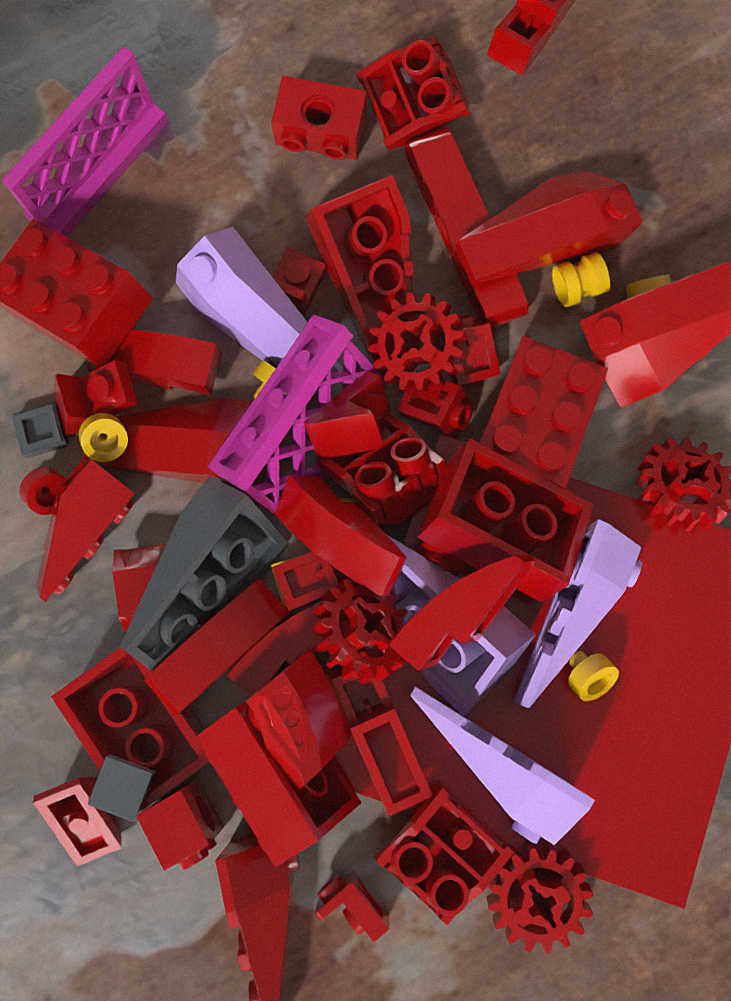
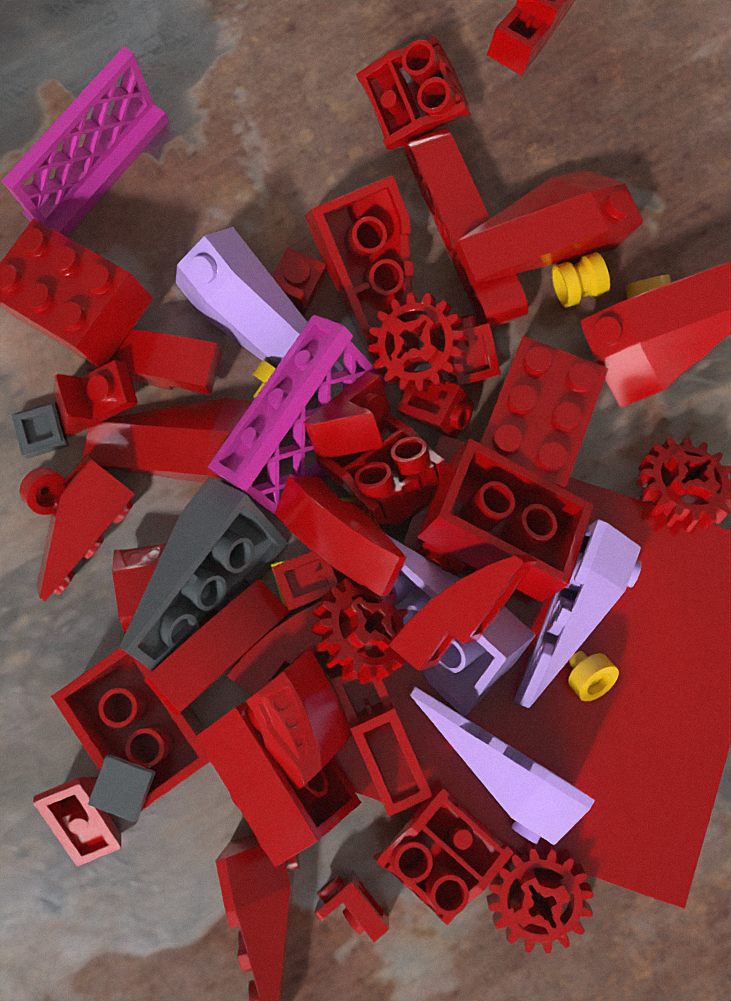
yellow tile [79,413,128,462] -> none
red brick [136,777,224,871] -> none
red brick [271,75,367,160] -> none

